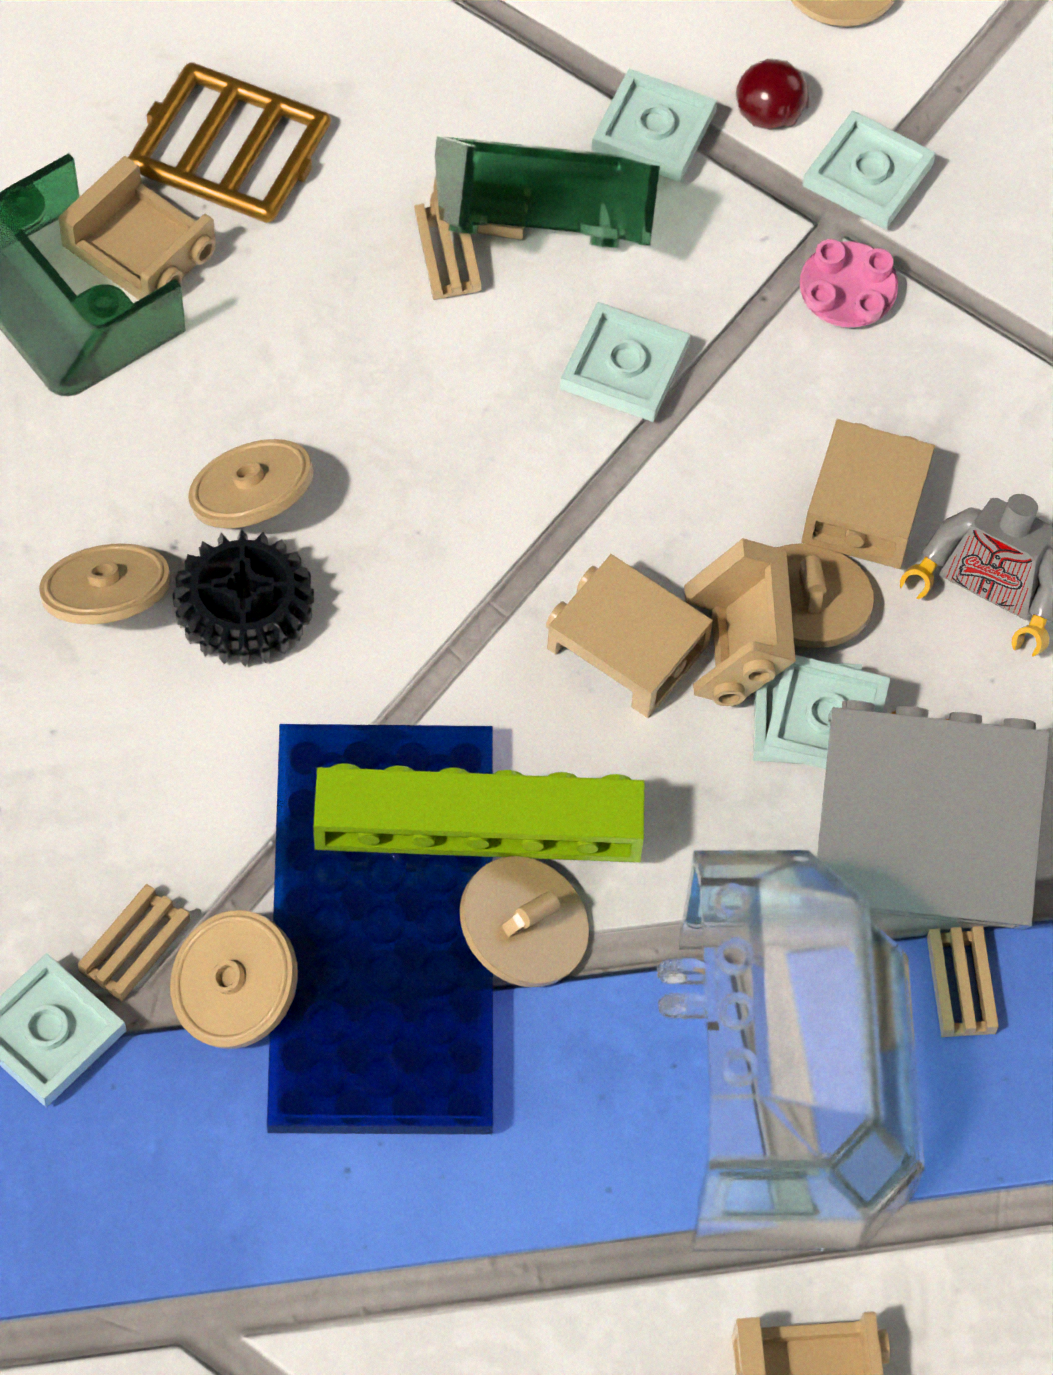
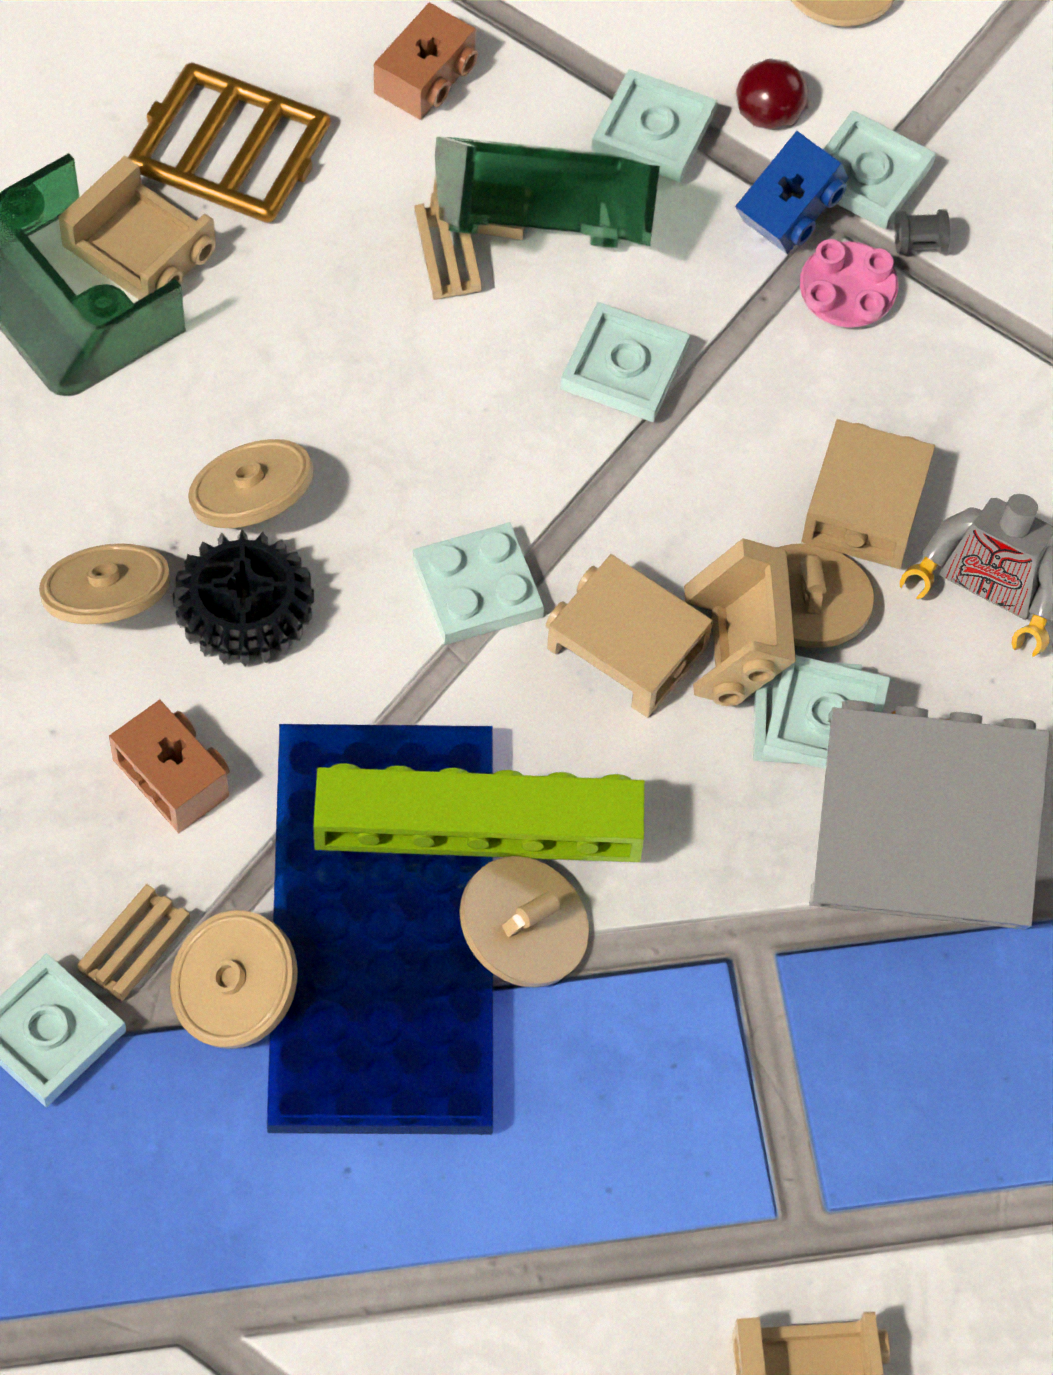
clear windscreen [657,850,925,1252] -> none
tan tile [927,926,999,1037] -> none
none -> nougat brick [109,699,230,833]
none -> nougat brick [374,2,478,120]
none -> light aqua plate [413,522,544,645]
none -> blue brick [735,131,849,255]
none -> dark grey bush [894,209,950,254]

